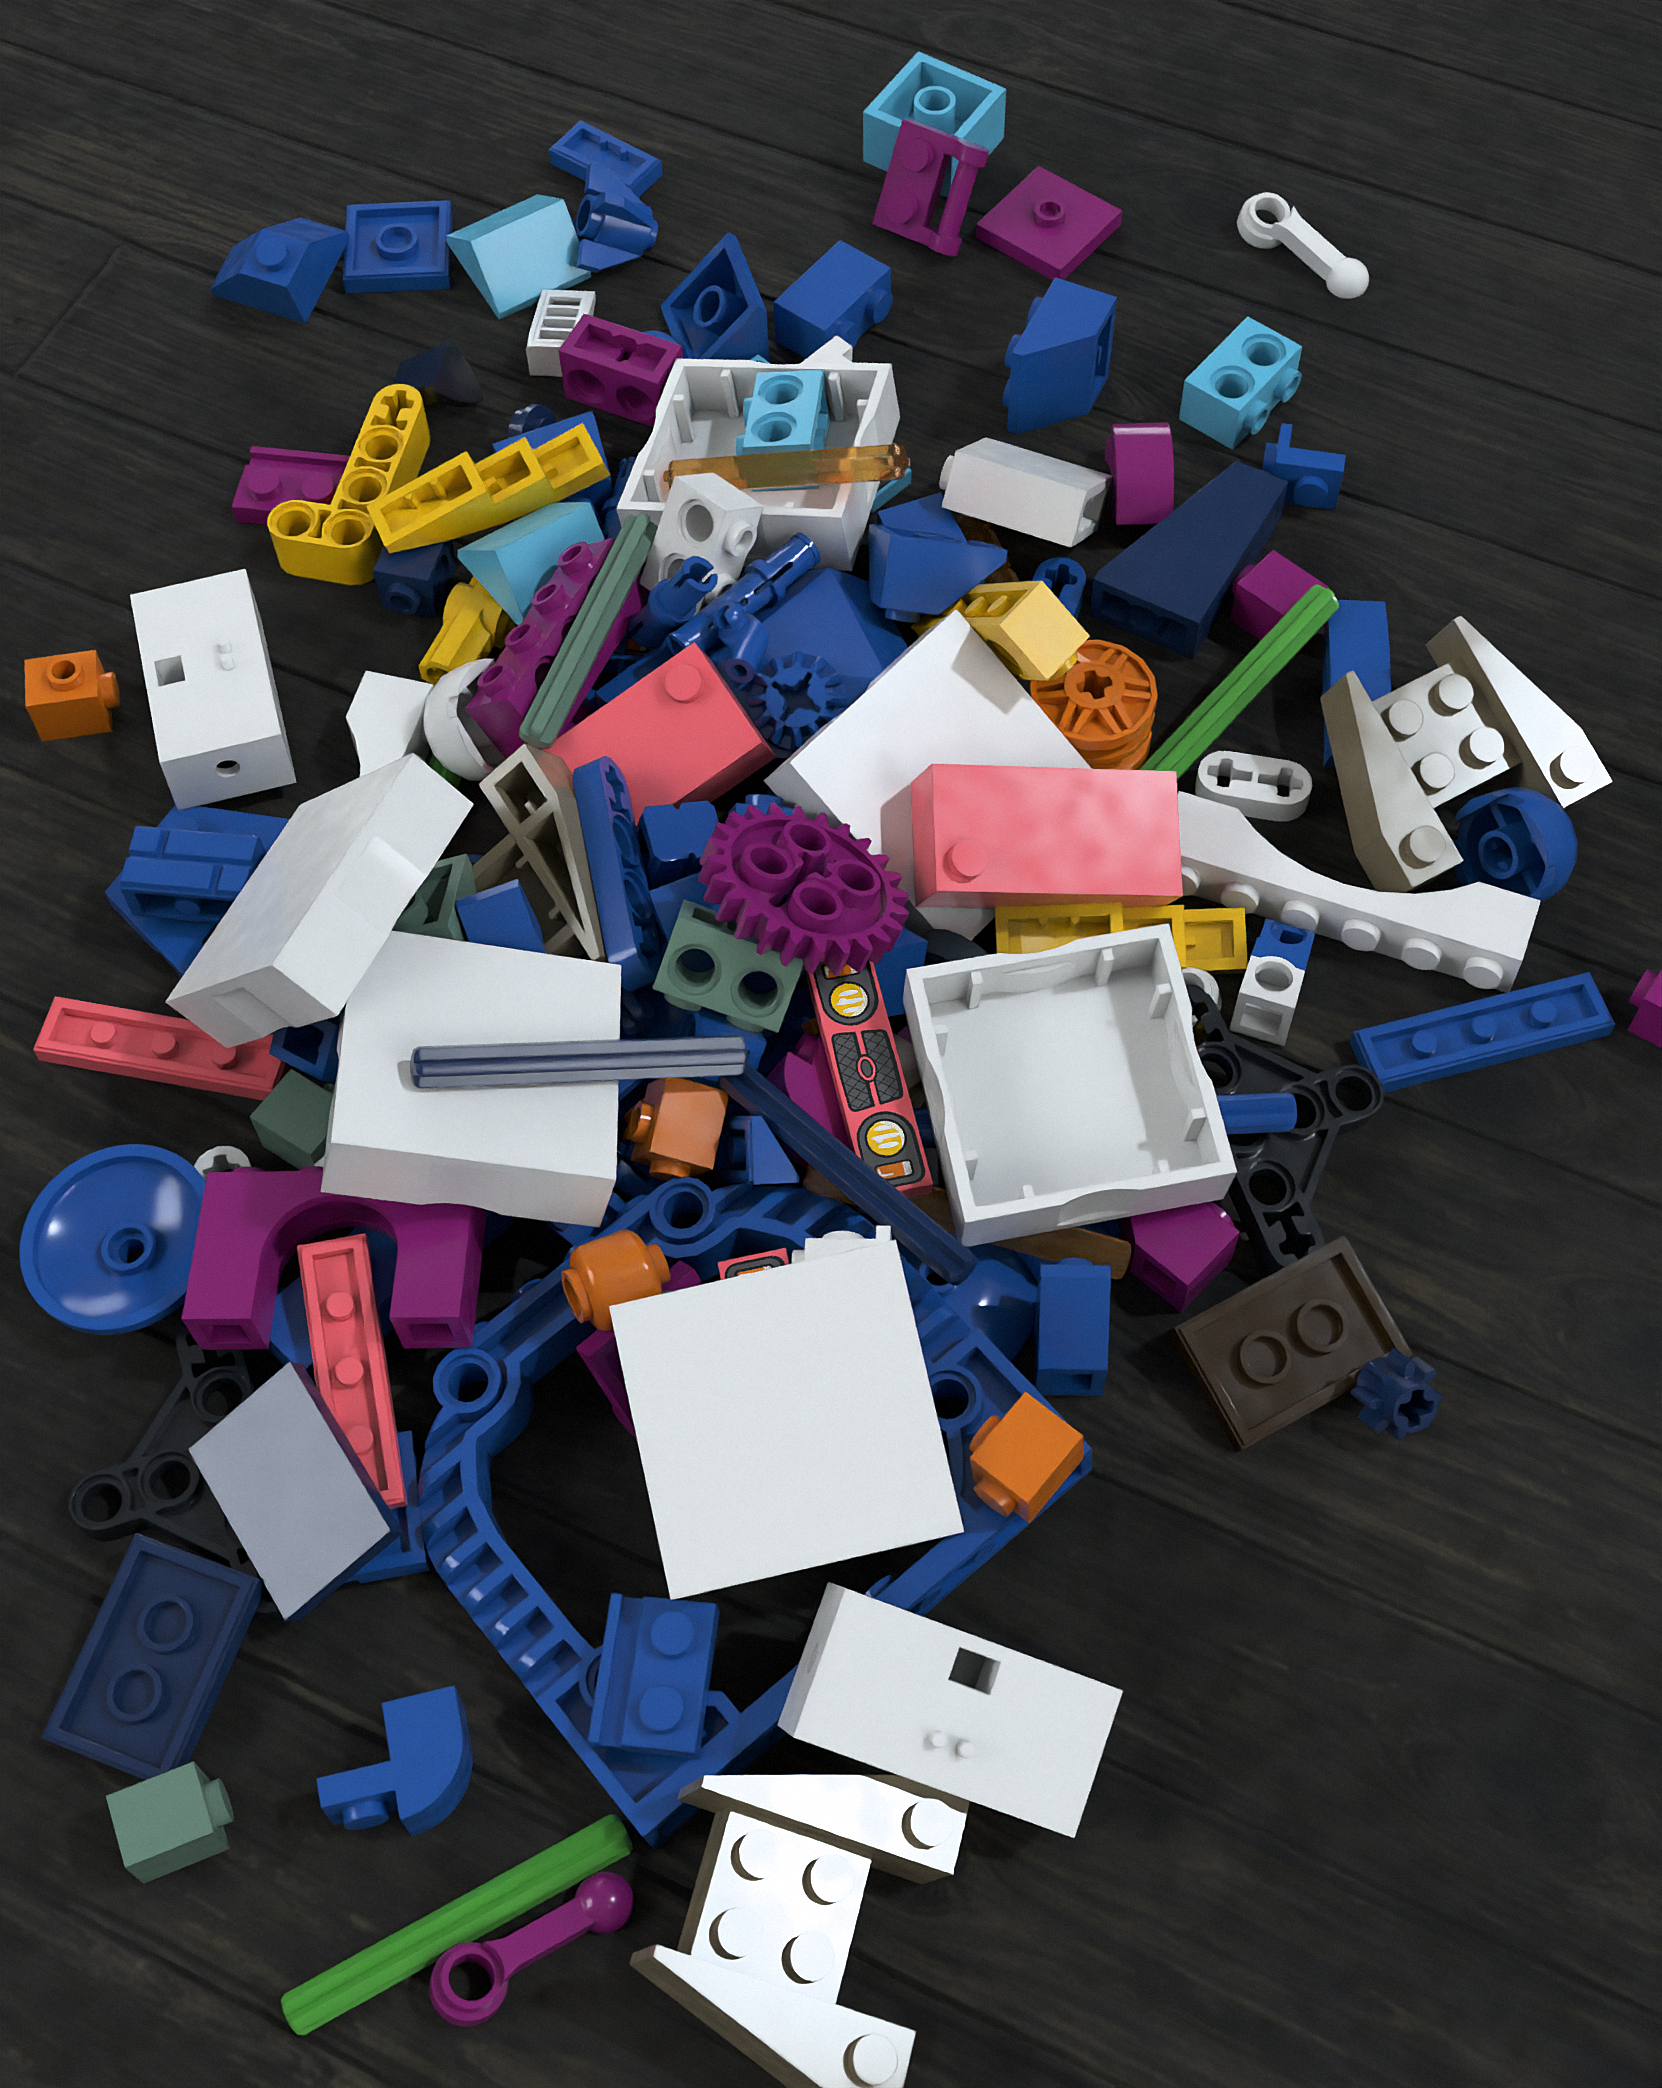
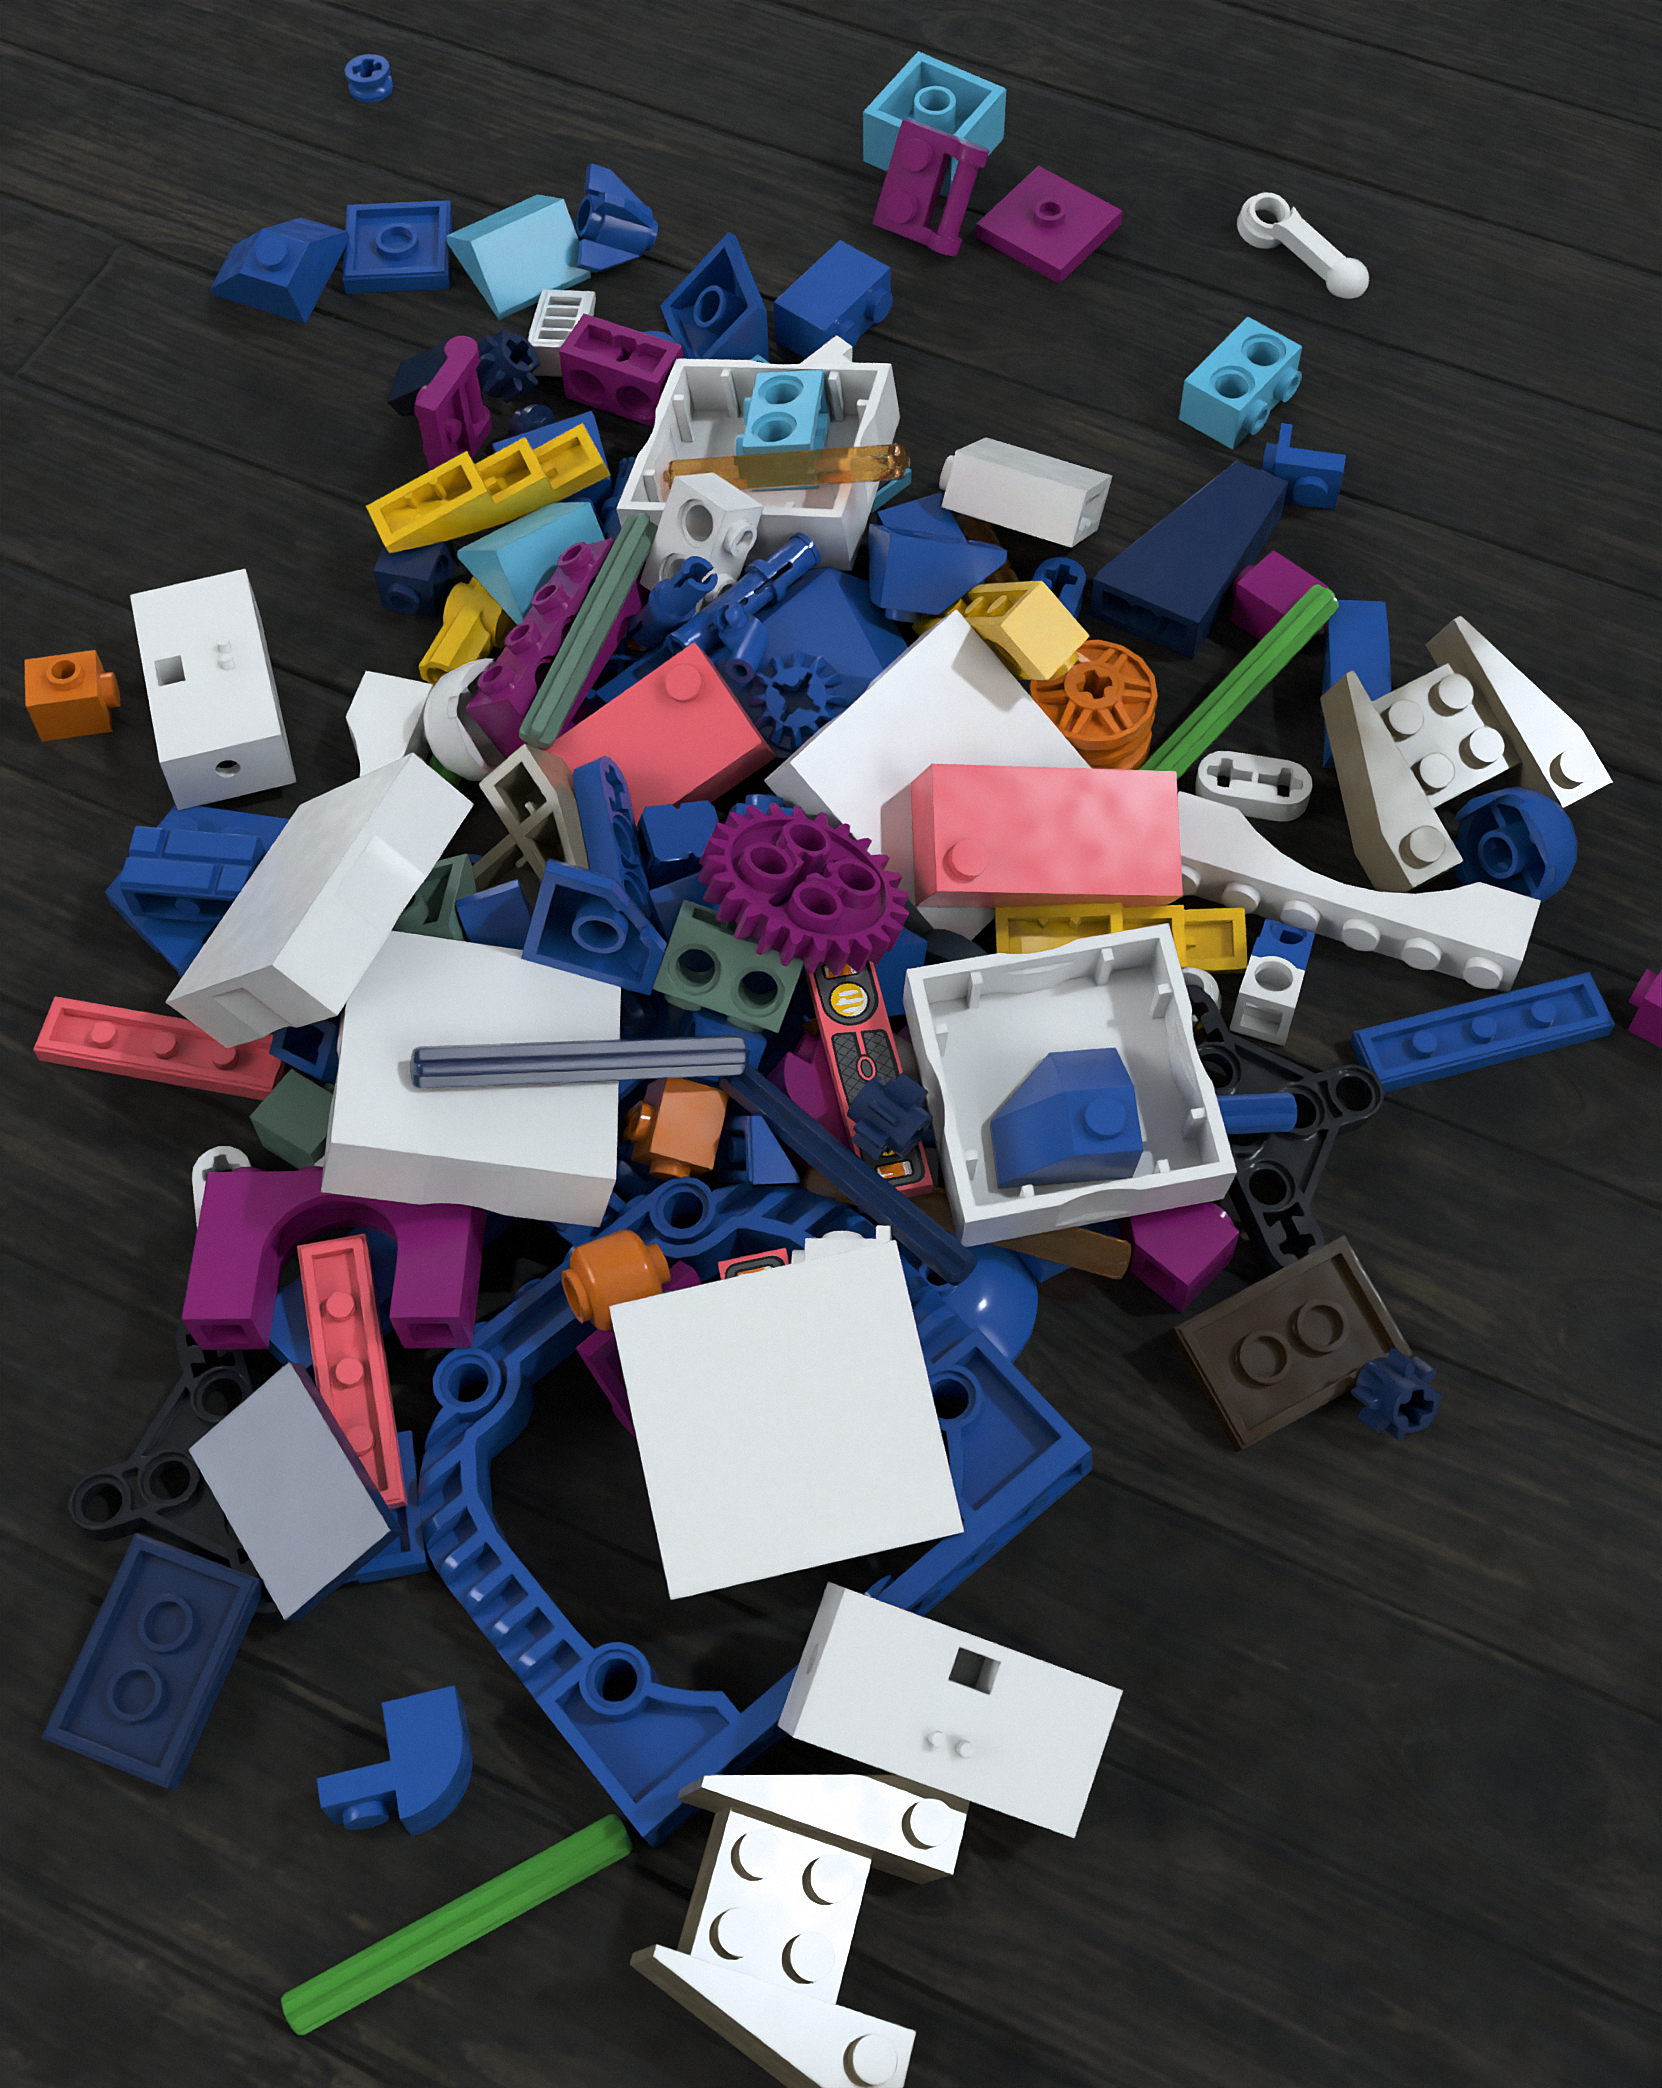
blue dish [19,1144,206,1335] -> none
sand green brick [106,1761,234,1884] -> none
magenta plate [231,446,350,525] -> none
yellow beam [267,384,430,585] -> none
magenta piece [429,1871,634,2027] -> none
blue plate [549,120,663,198] -> none
blue plate [587,1593,720,1759] -> none
orange brick [969,1391,1084,1524] -> none
blue slope [1002,277,1117,435] -> none
blue slope [1033,1258,1111,1396] -> none
magenta brick [1105,422,1174,525] -> none
none -> blue bush [345,54,393,103]
none -> magenta plate [414,336,492,471]
none -> dark blue gear [476,329,540,403]
none -> blue slope [521,858,667,995]
none -> dark blue gear [847,1072,933,1160]
none -> blue slope [990,1047,1143,1189]

